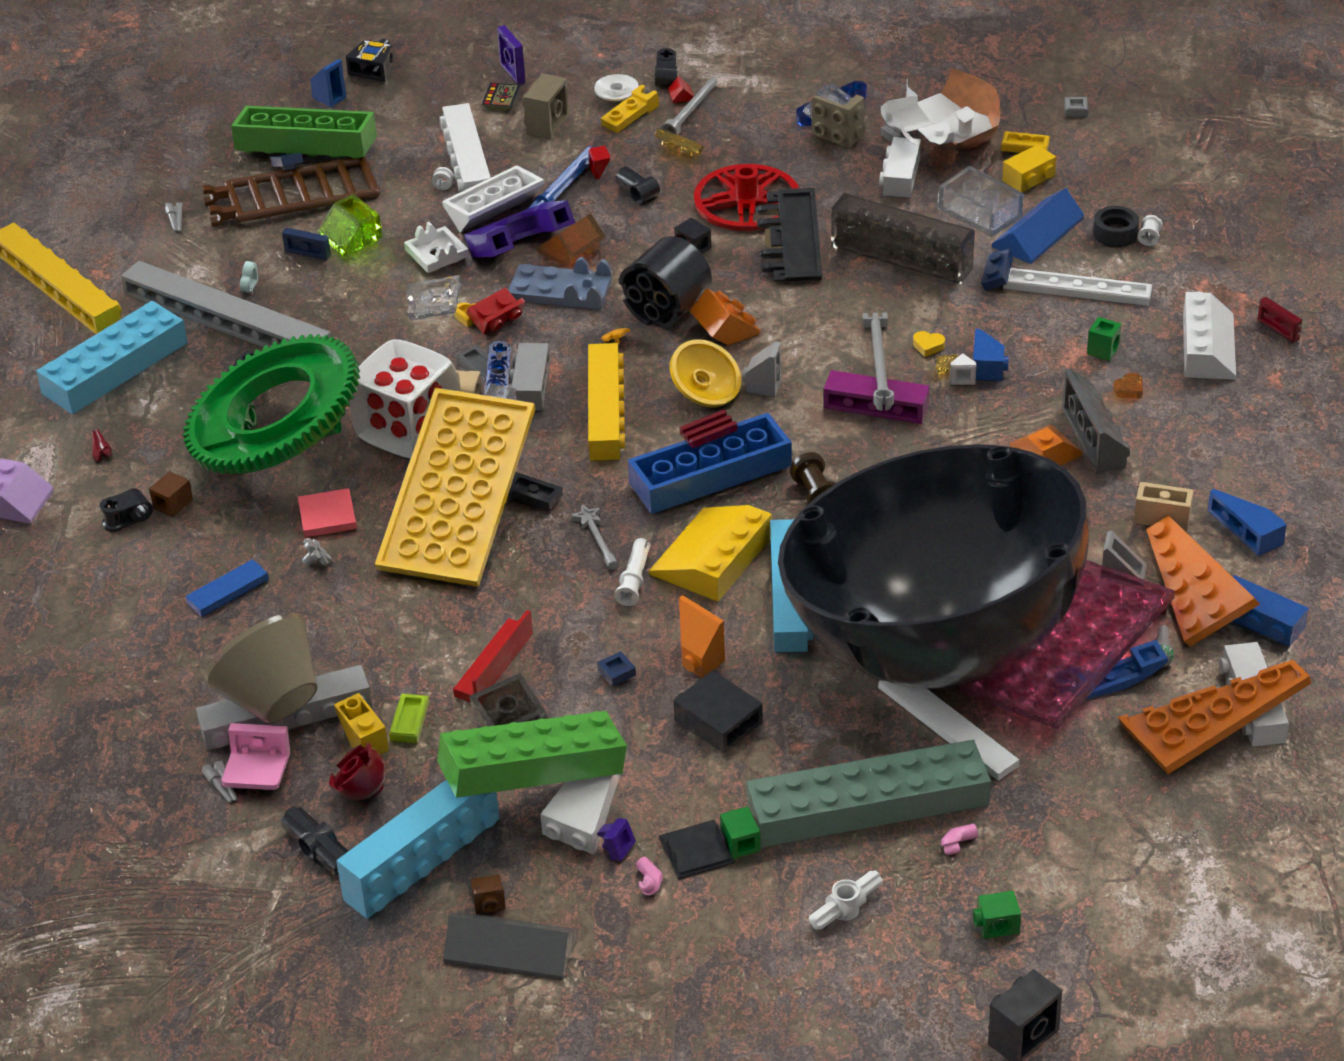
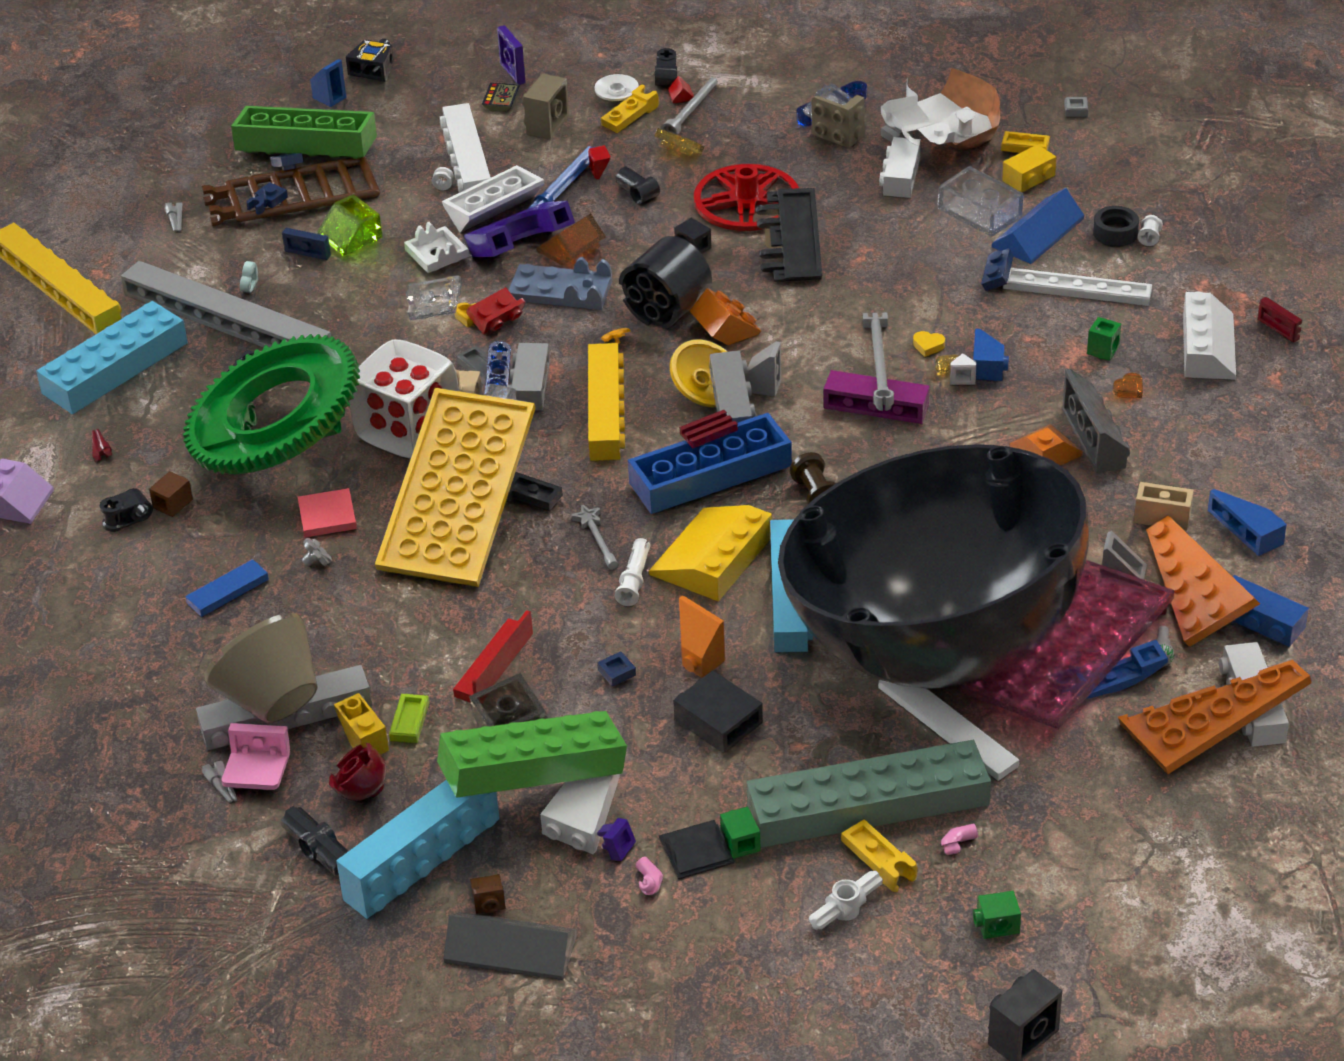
clear smoke brick [831,193,975,284] -> none
none -> dark blue plate [246,182,288,215]
none -> light grey brick [709,351,756,423]
none -> yellow plate [841,819,918,892]

